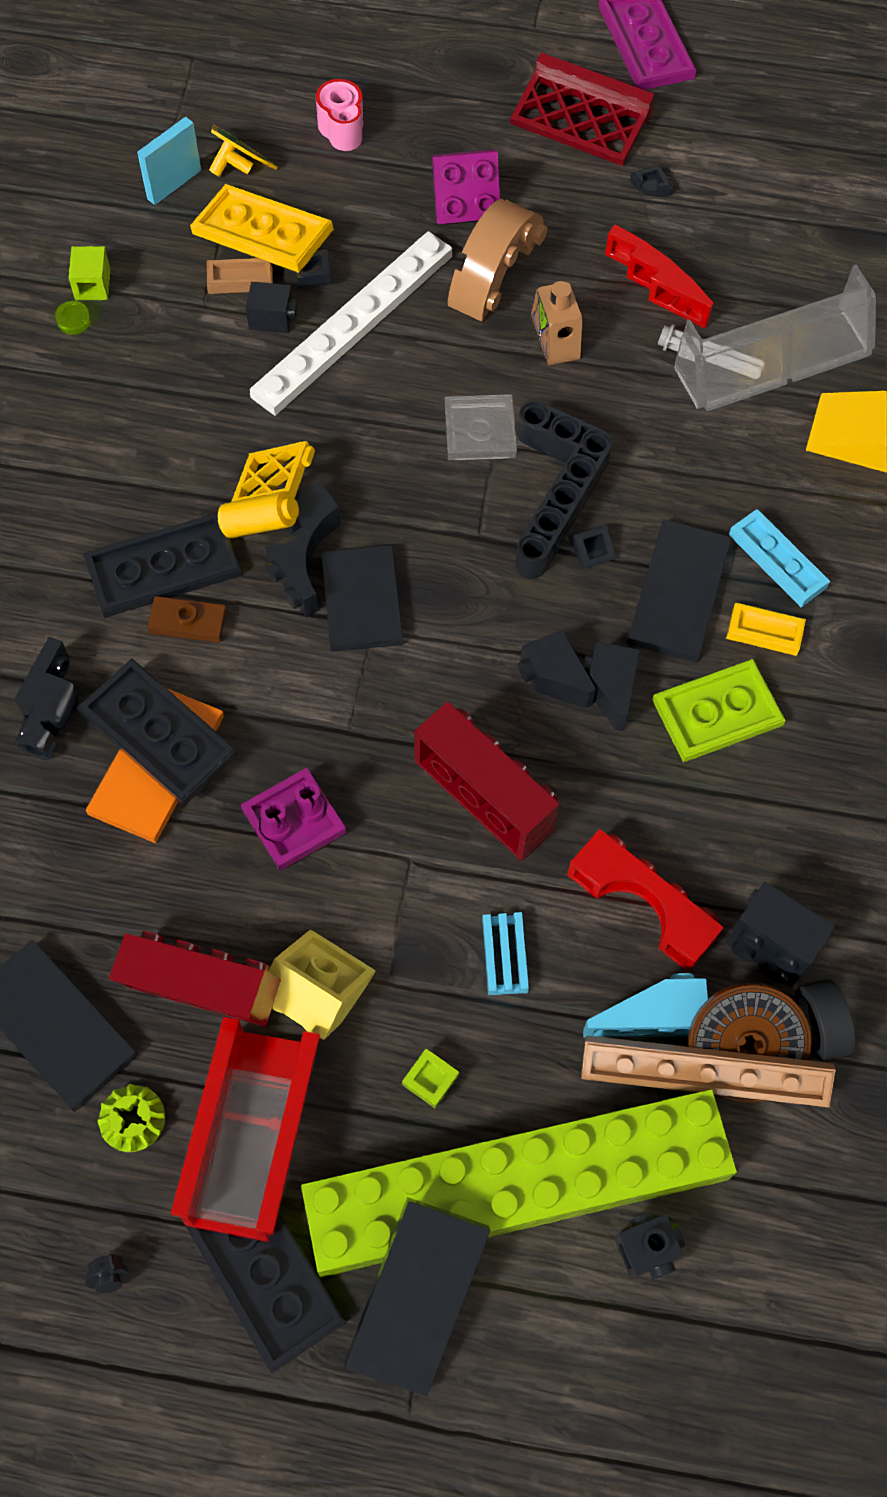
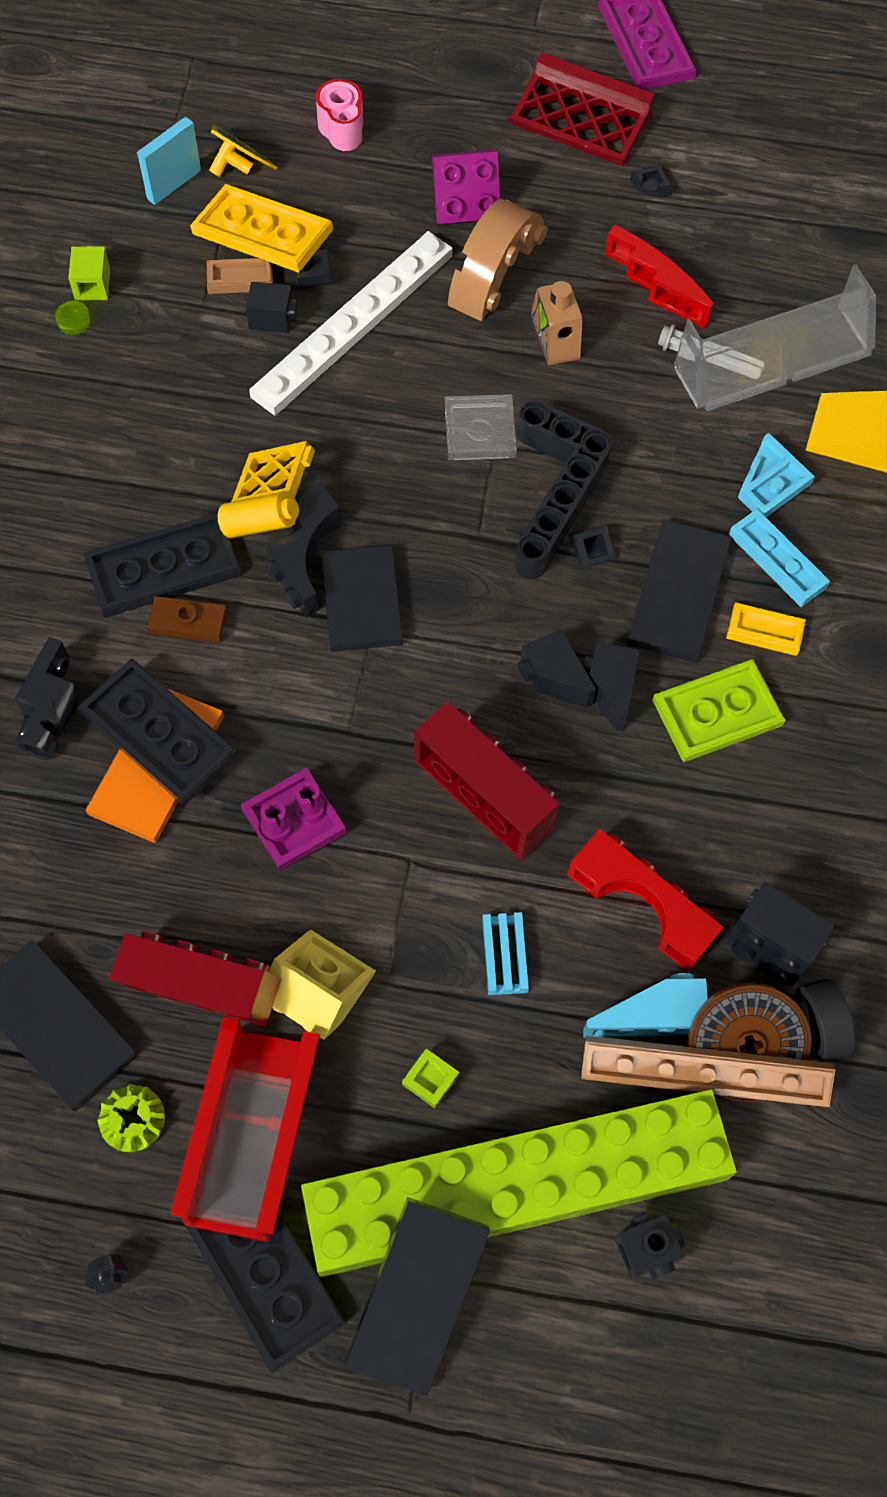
none -> medium azure wing [738,433,815,517]

